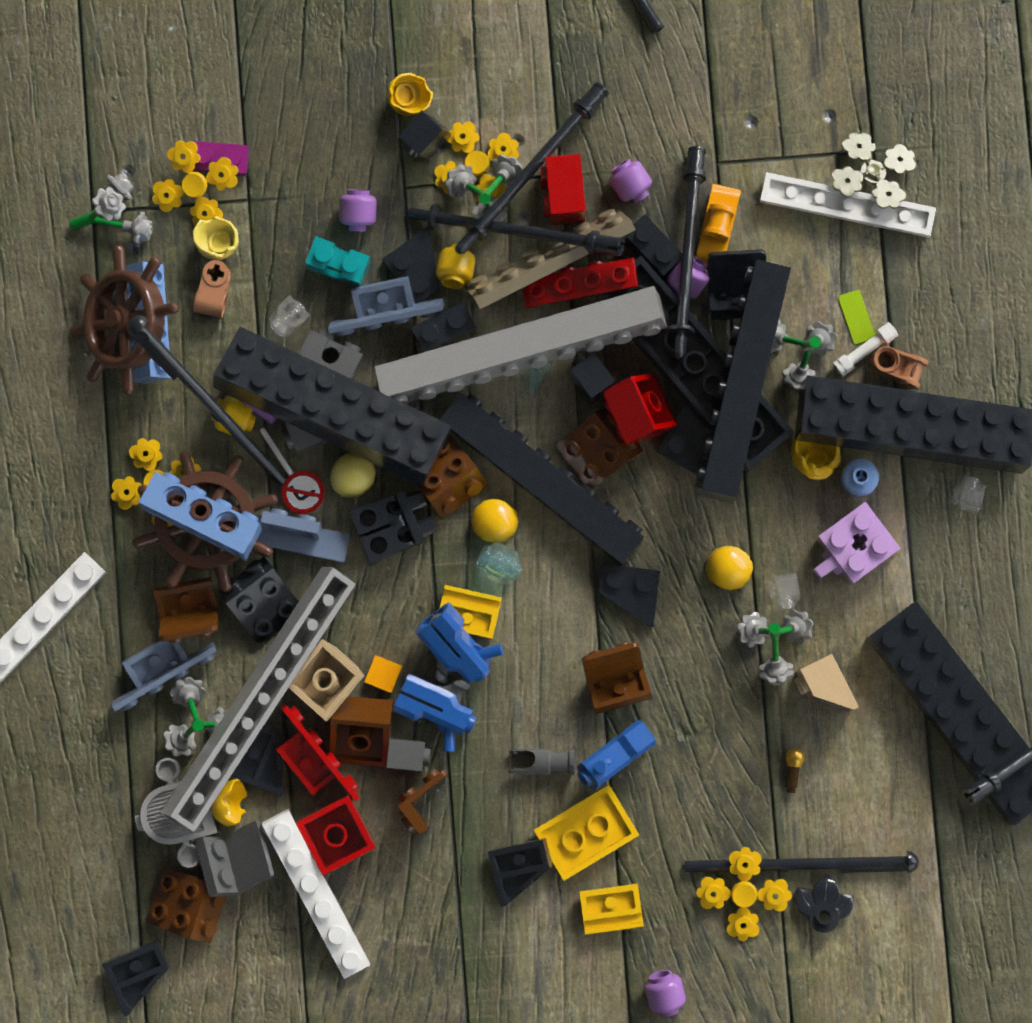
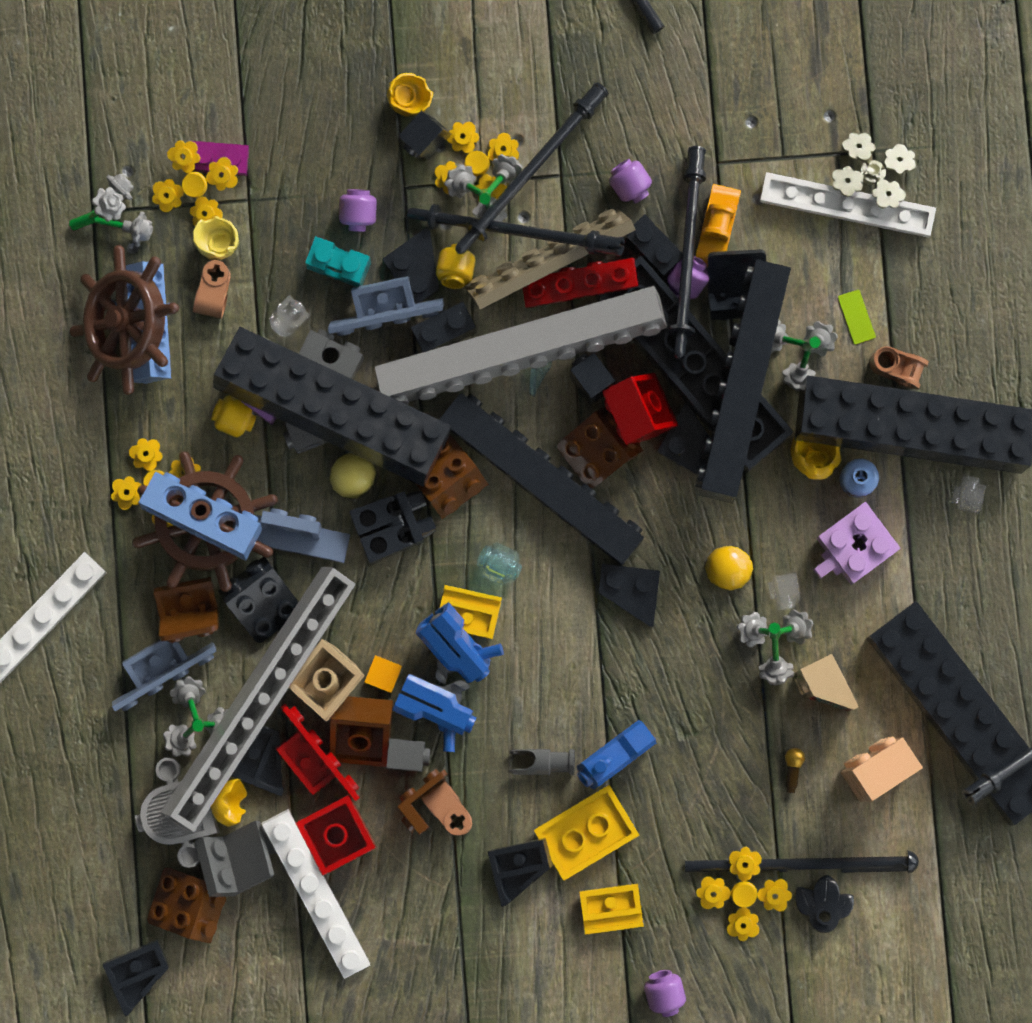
black bar [127,315,287,485] -> none
piece [260,428,325,514] -> none
yellow hair [471,499,519,543] -> none
red brick [540,154,586,225] -> none
reddish brown bracket [581,642,652,714] -> none
white bar [832,322,899,377] -> none
none -> nougat piece [421,780,472,836]
none -> light nougat brick [840,736,923,802]

